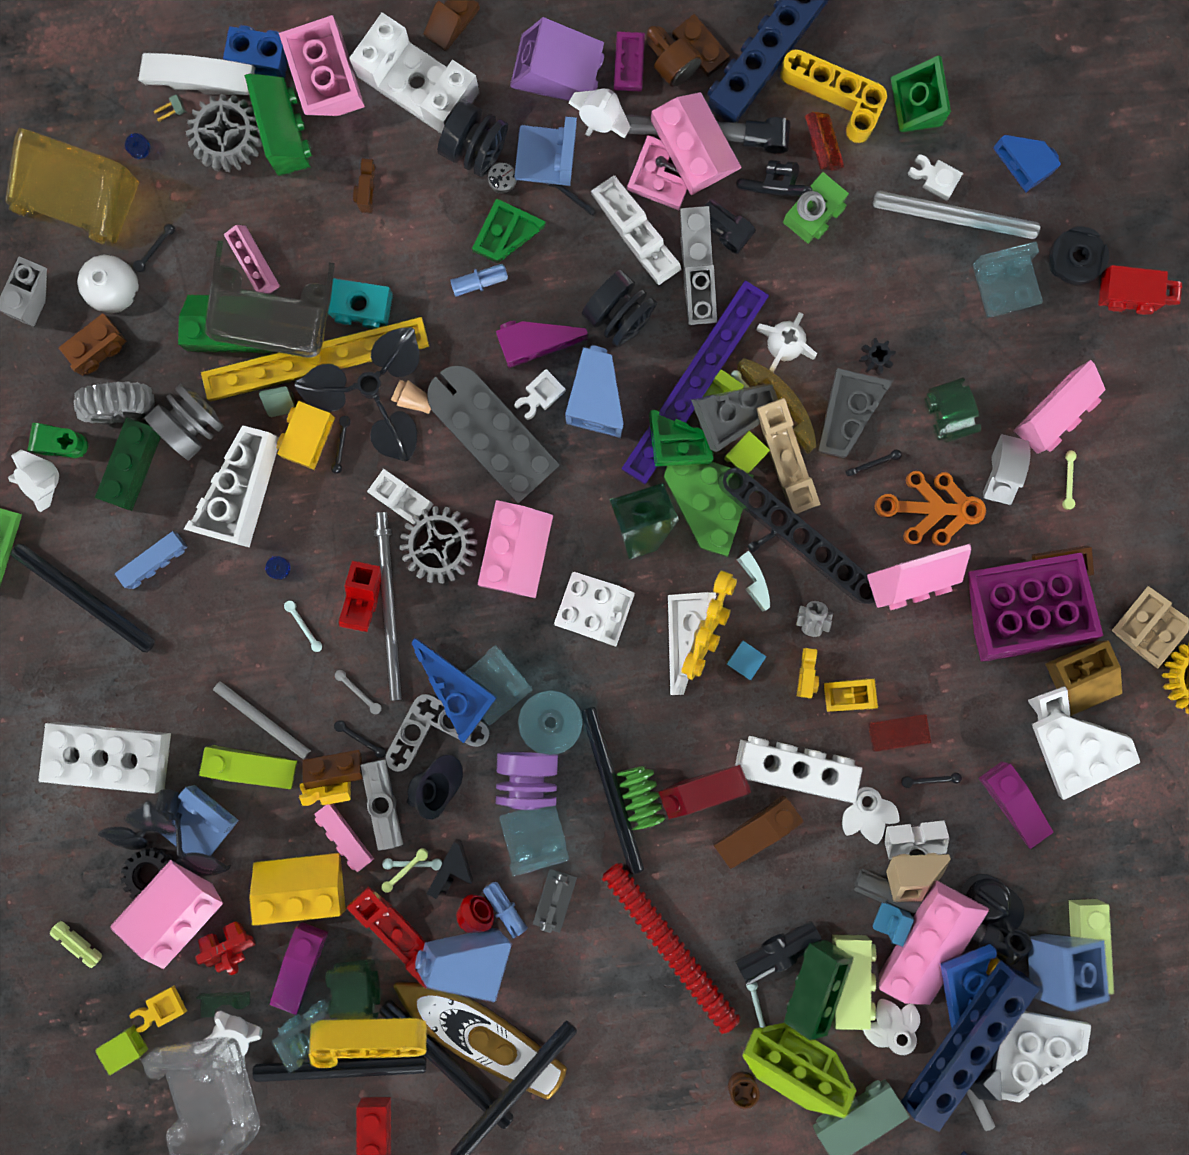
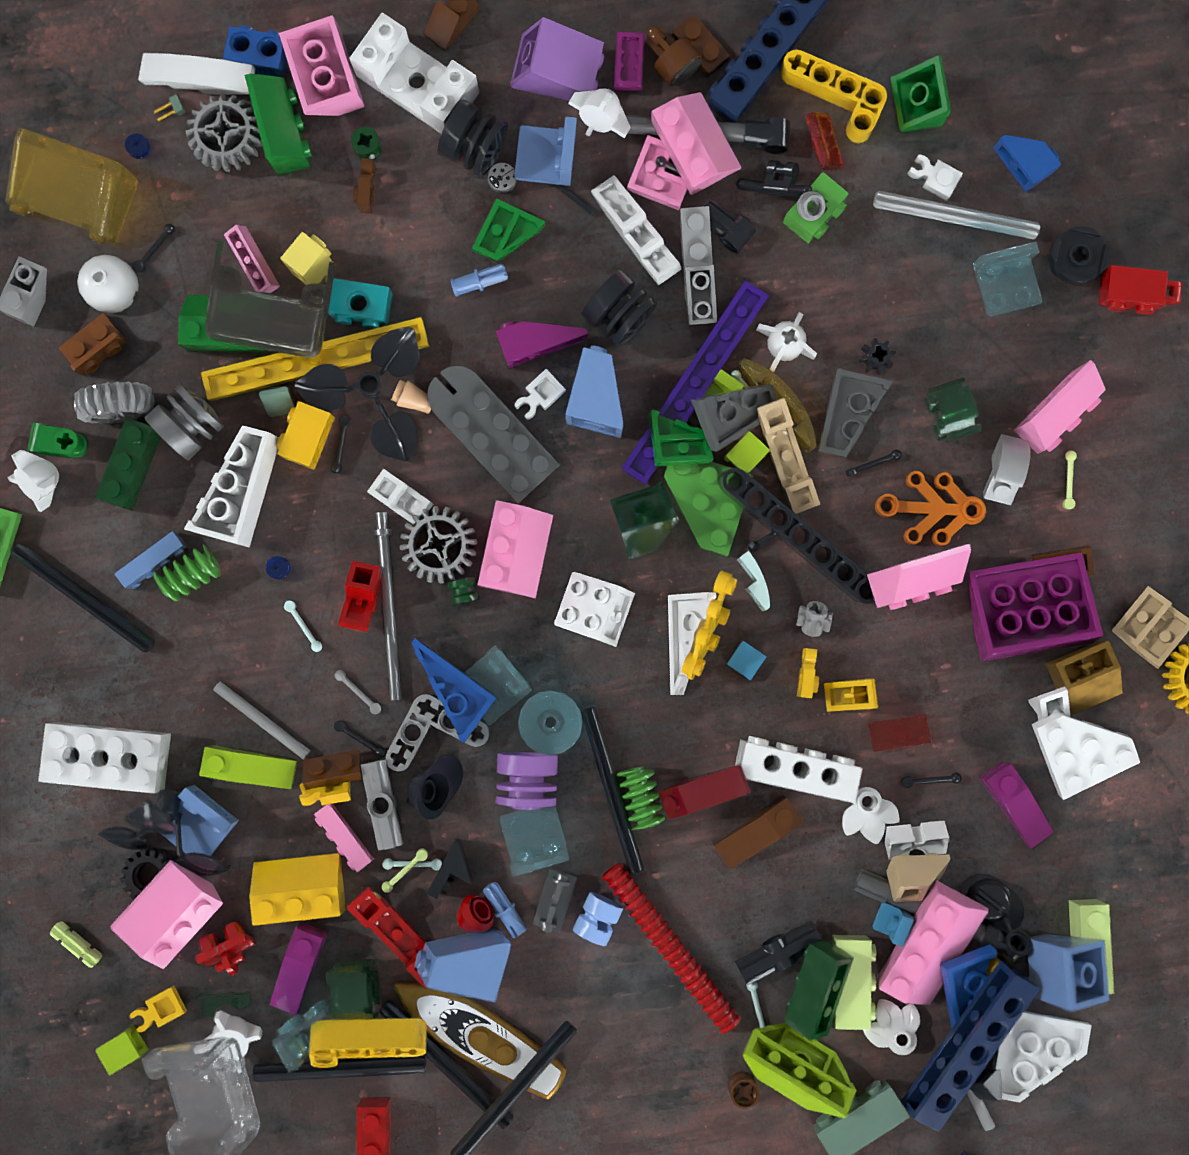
none -> bright green piece [153,544,220,601]
none -> light yellow brick [280,232,334,291]
none -> dark green wheel [351,126,382,160]
none -> dark green wheel [447,577,480,606]
none -> light blue wheel [572,892,623,946]

